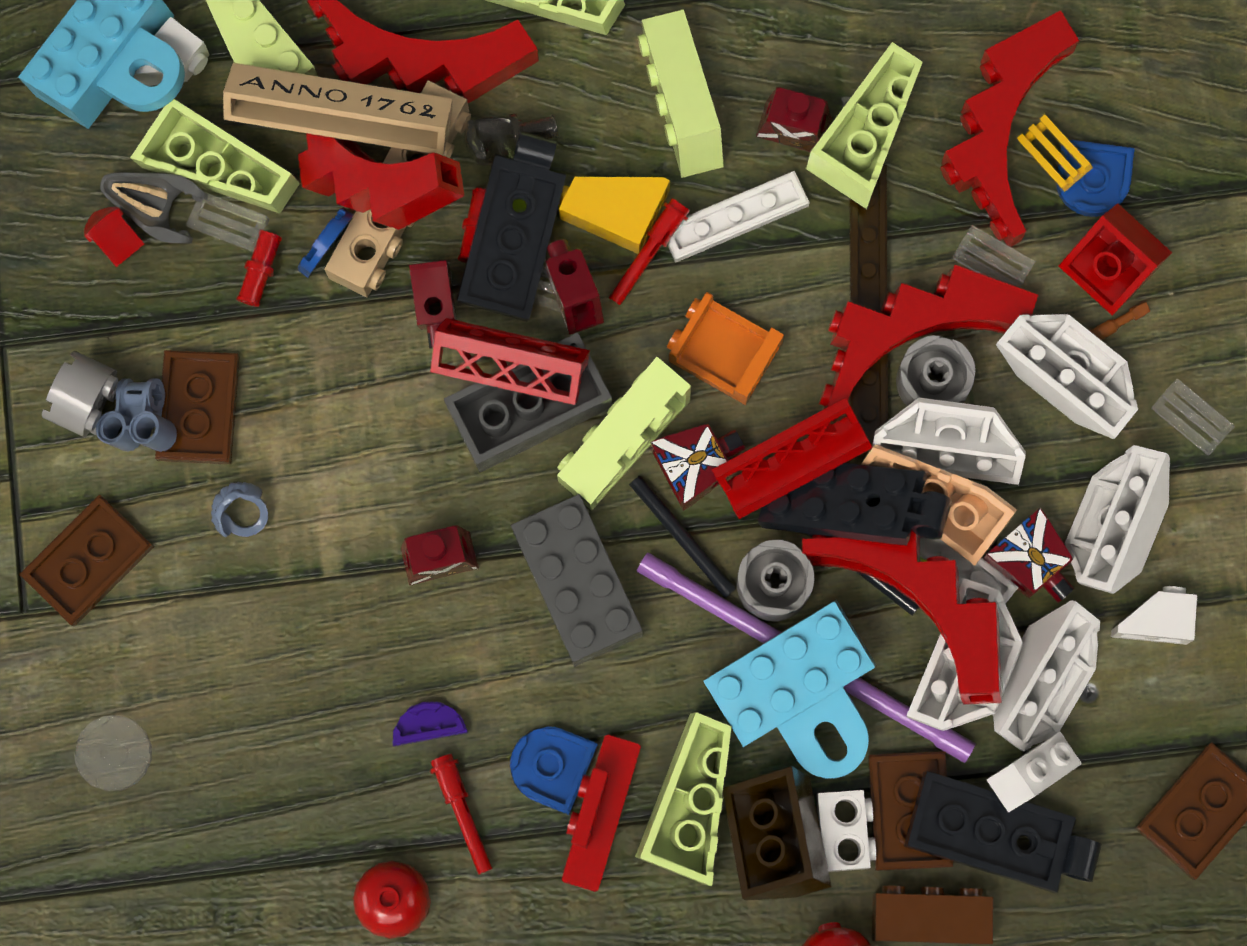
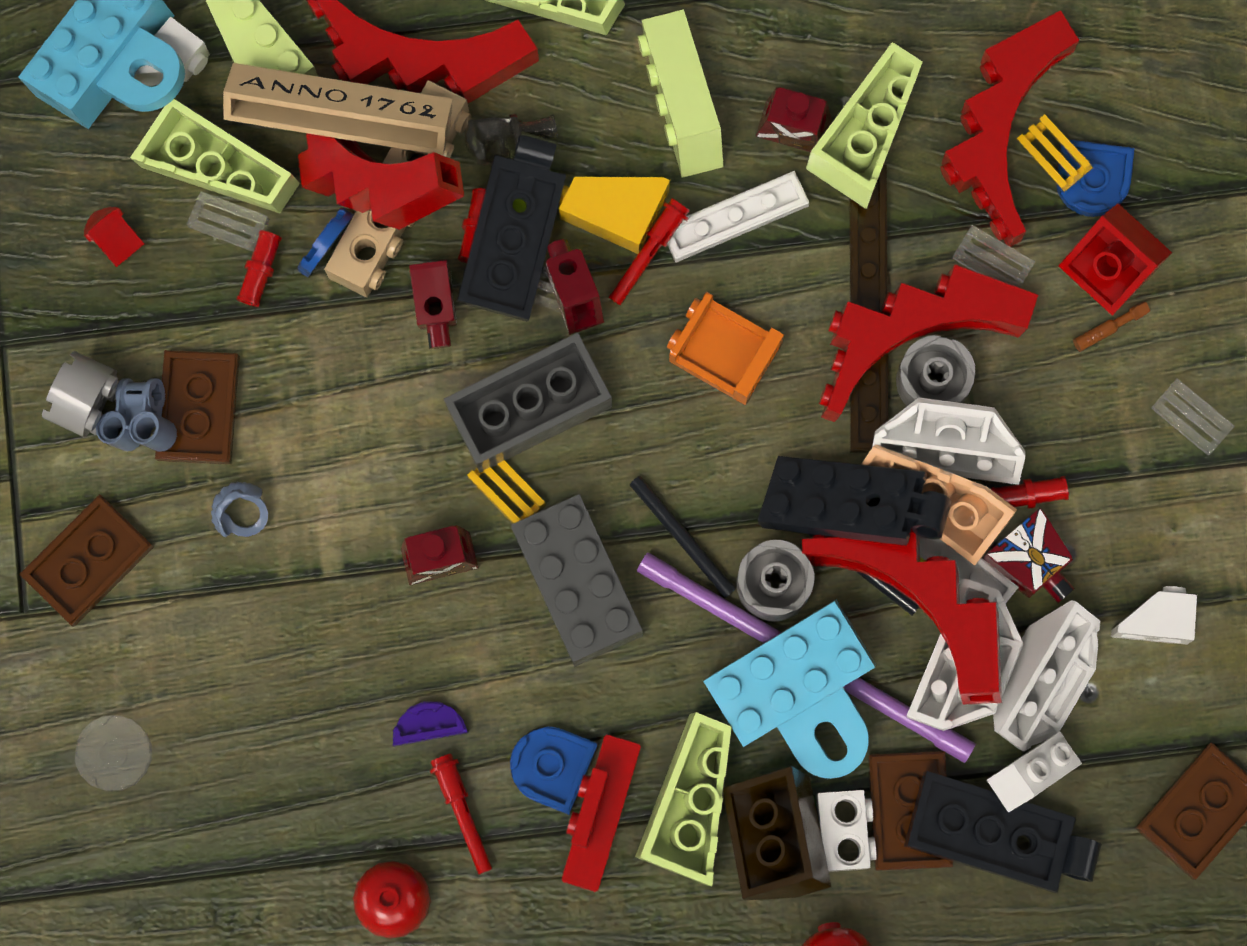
dark grey animal [100,172,209,244] -> none
fence [430,318,590,405] -> none
yellowish green wedge [557,357,691,511] -> none
torso [650,424,745,511] -> none
red fence [712,398,873,519] -> none
reddish brown brick [872,886,993,944] -> none
white wedge [996,314,1138,439] -> none
white wedge [1065,445,1170,594] -> none
none -> yellow tile [467,460,546,524]
none -> red pin [990,476,1069,509]

